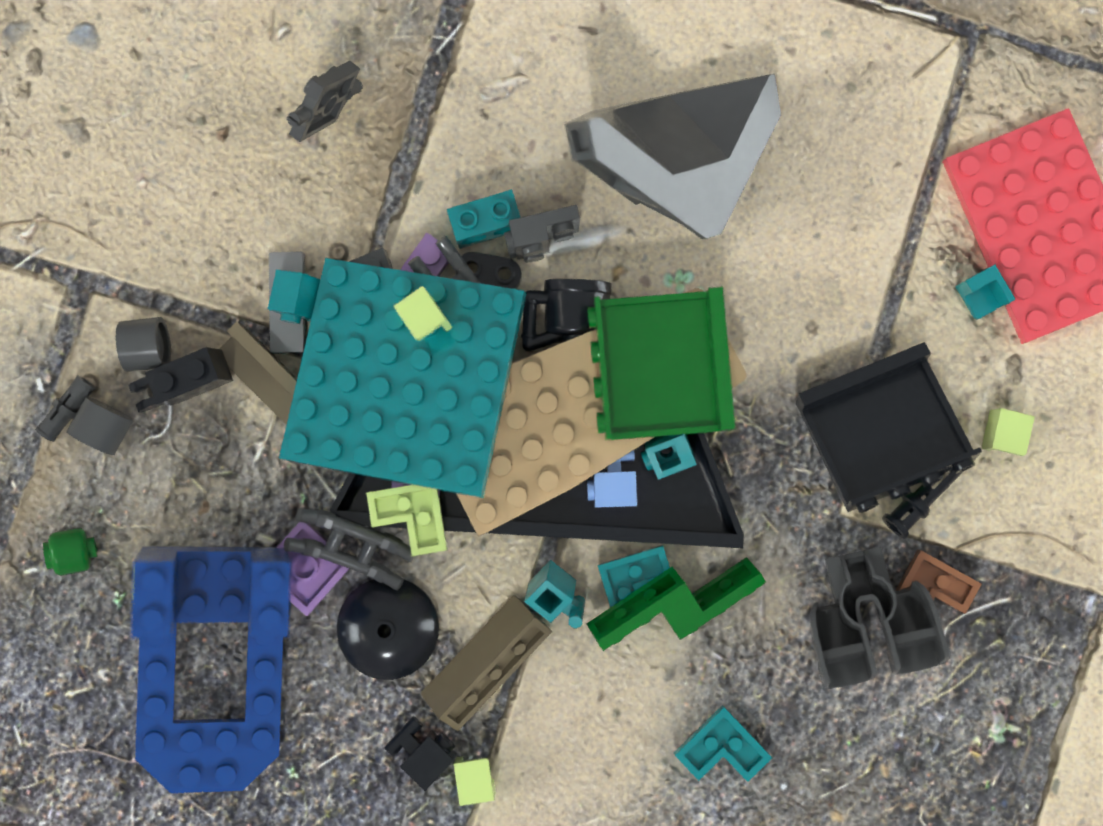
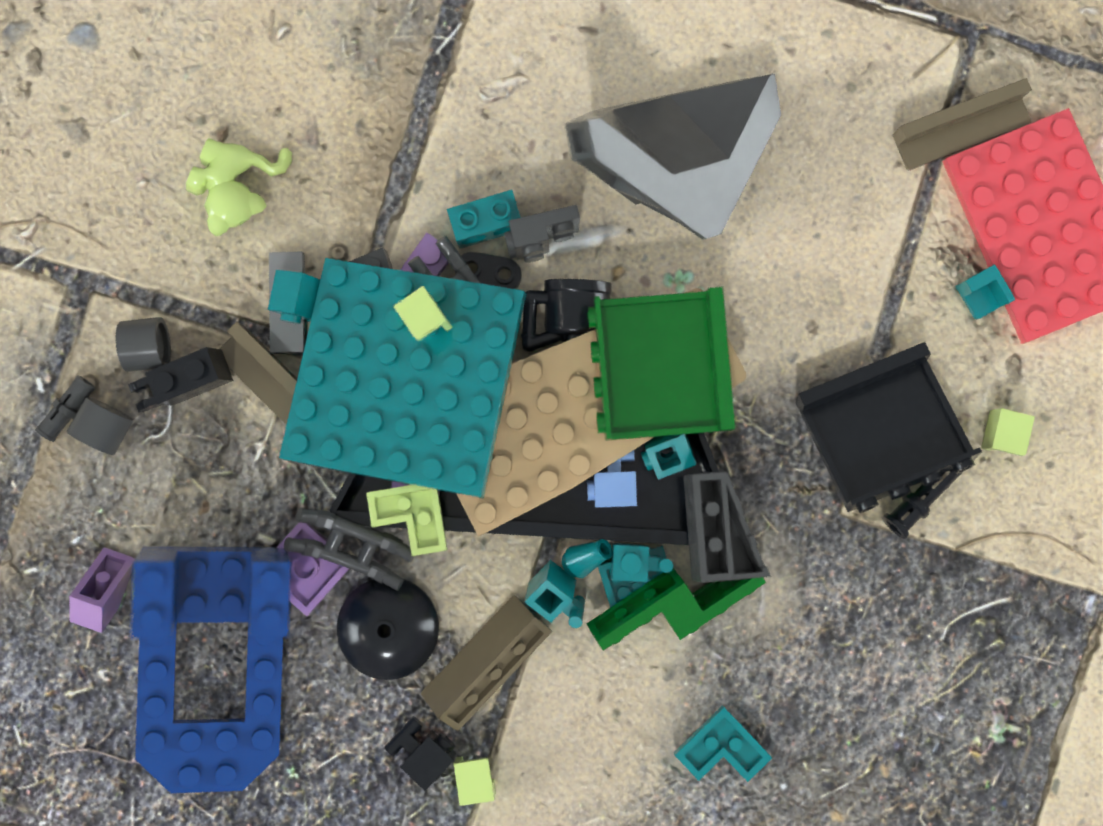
green head [43,528,98,576] -> none
dark grey plate [287,61,363,142] -> none
dark grey piece [810,547,951,689] -> none
nougat plate [895,550,982,614] -> none
none -> lavender slope [69,547,135,633]
none -> yellowish green animal [186,138,292,236]
none -> teal cone [562,539,612,578]
none -> teal brick [610,543,673,582]
none -> dark grey wedge [683,472,771,582]
none -> dark tan panel [893,78,1032,170]

